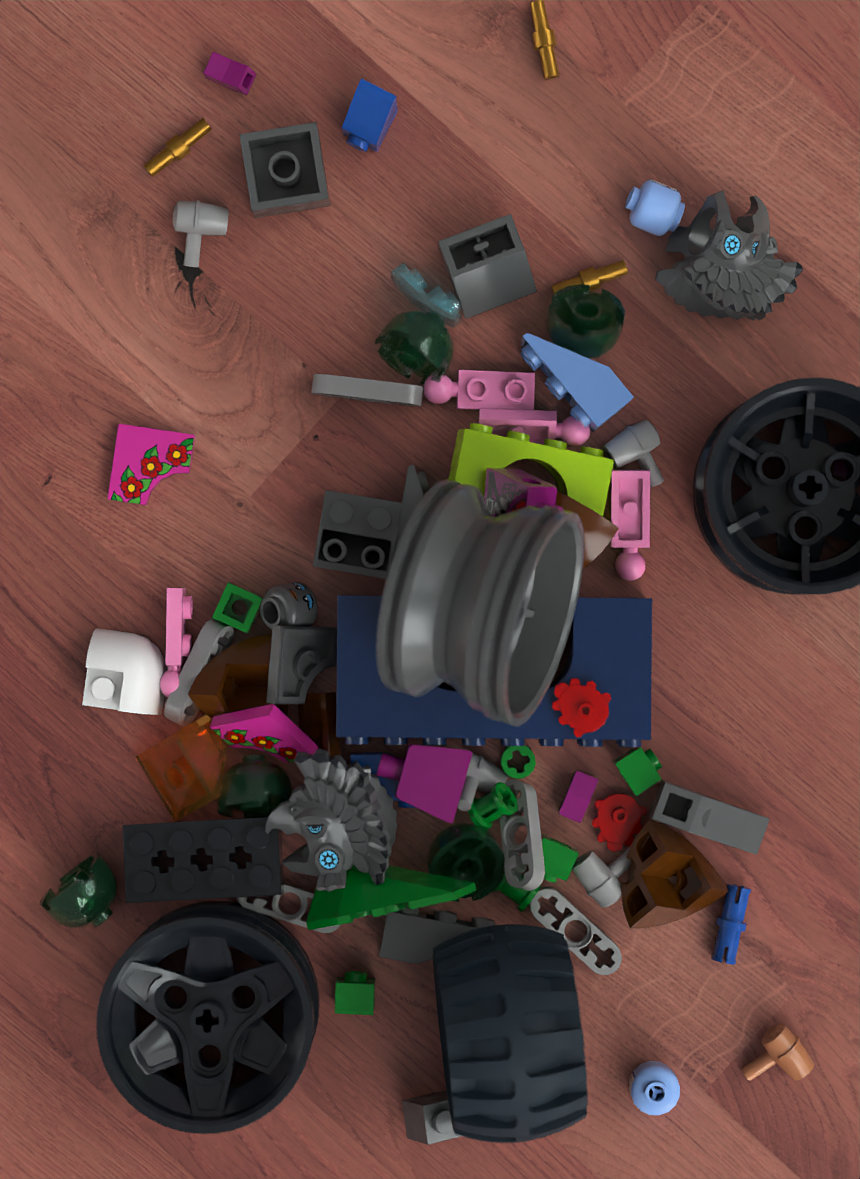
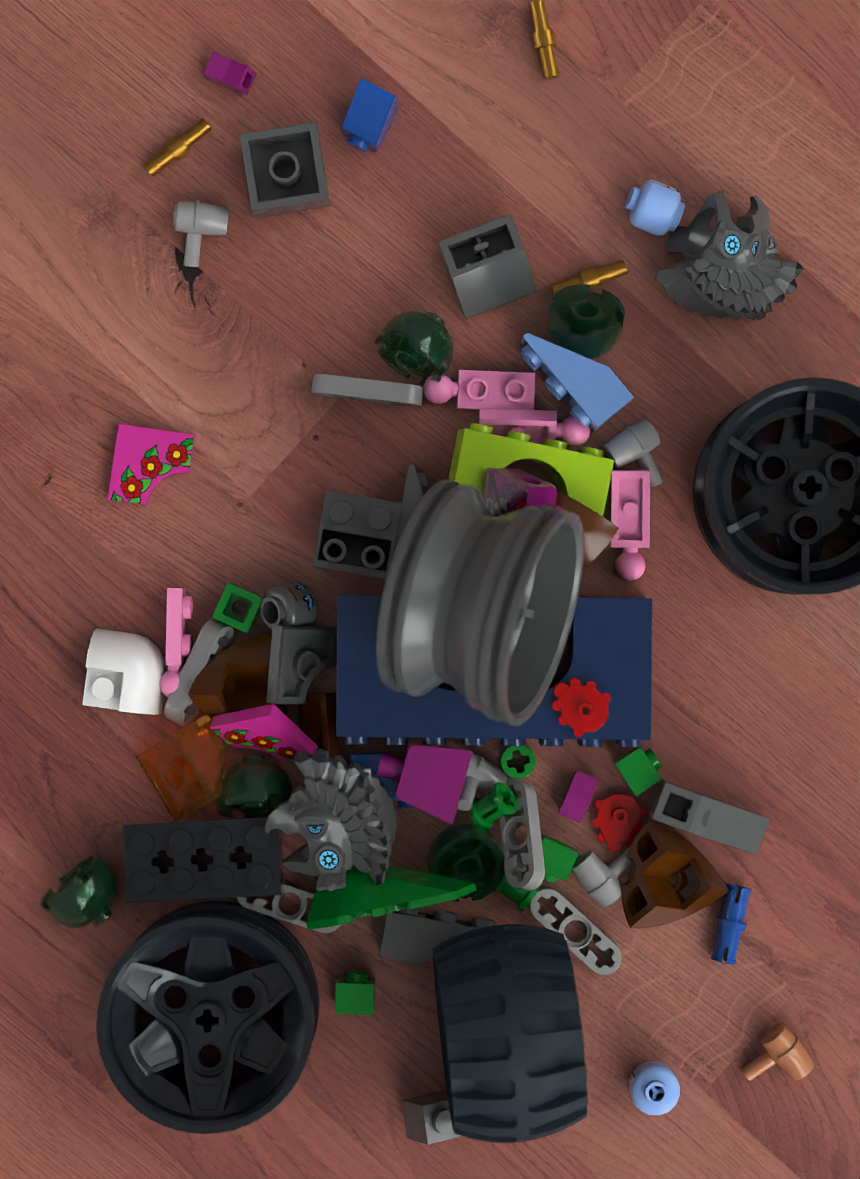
clear light blue slope [391,263,462,328] -> none

